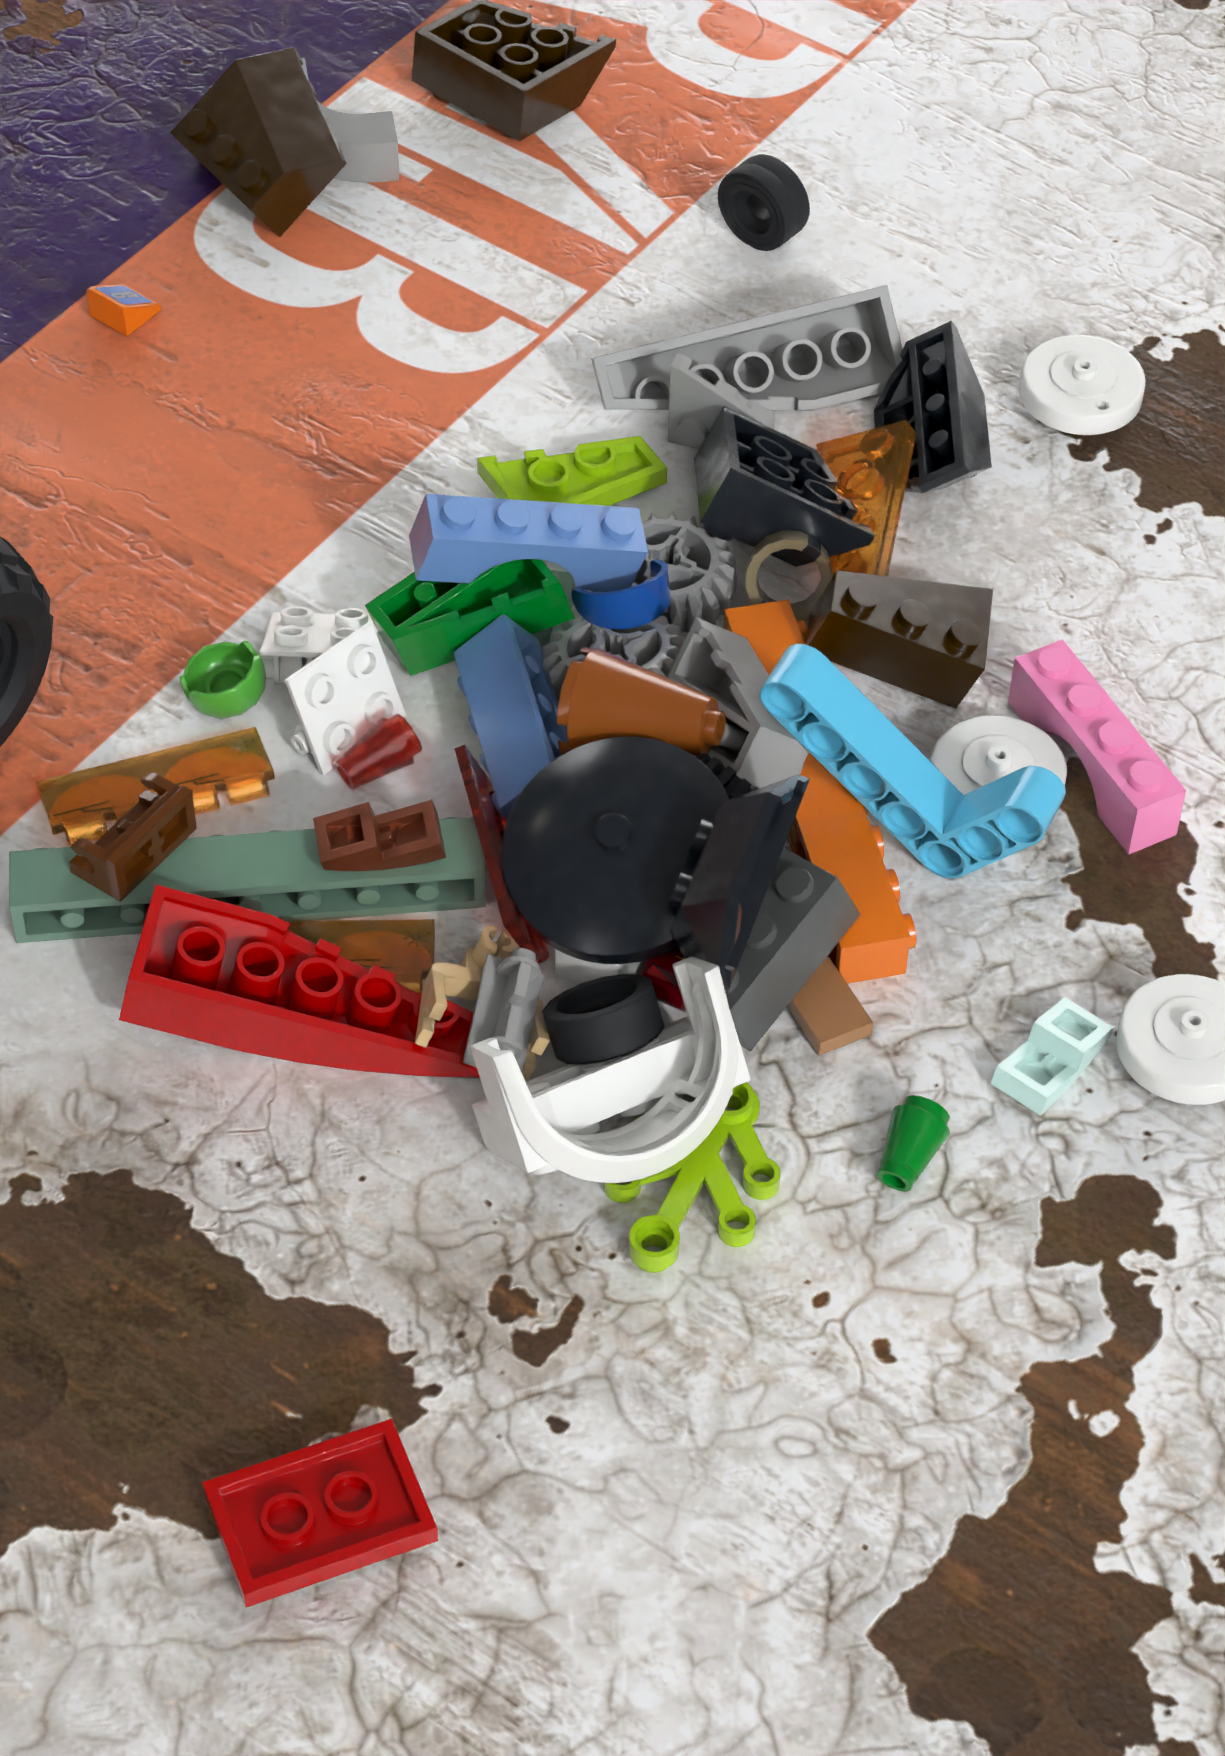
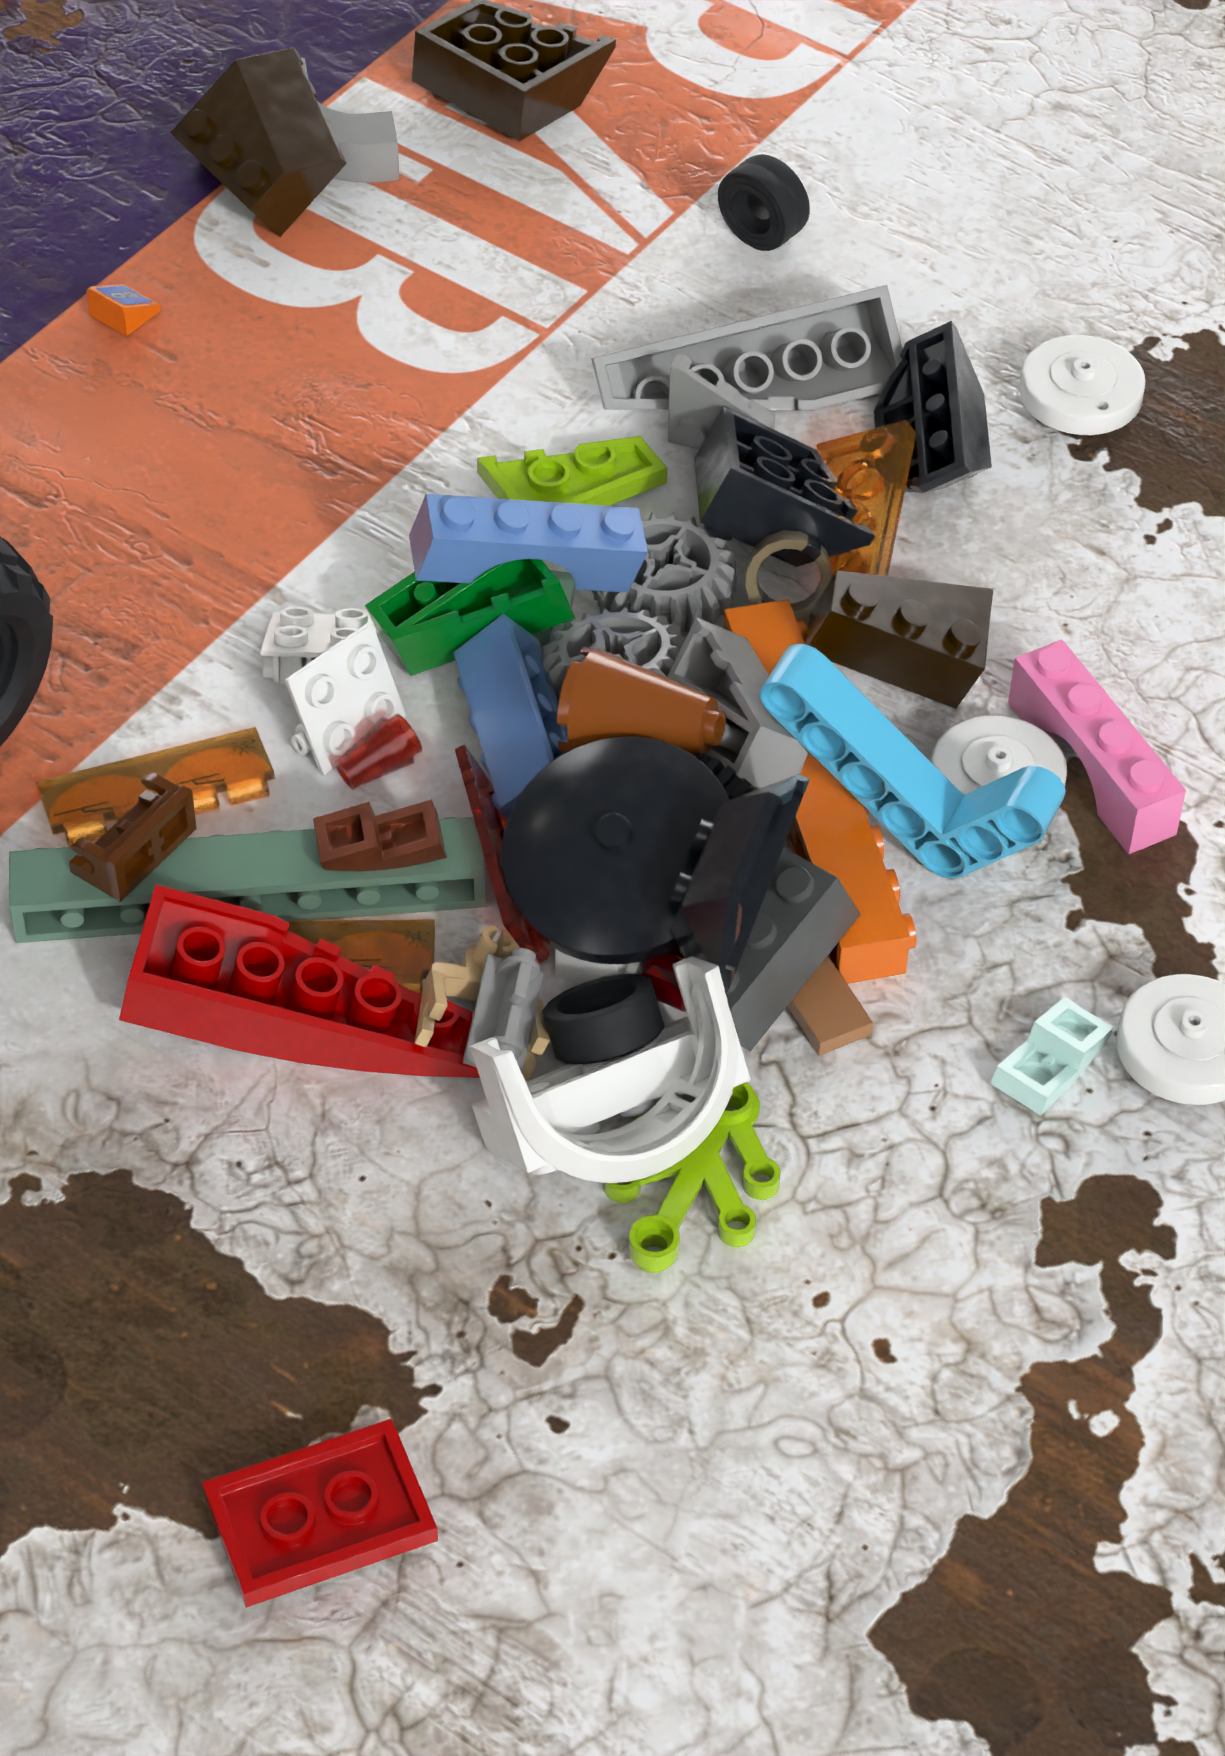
bright green hair [180,641,266,720] -> none
blue helmet [571,558,671,629] -> none
green cone [877,1095,950,1192] -> none

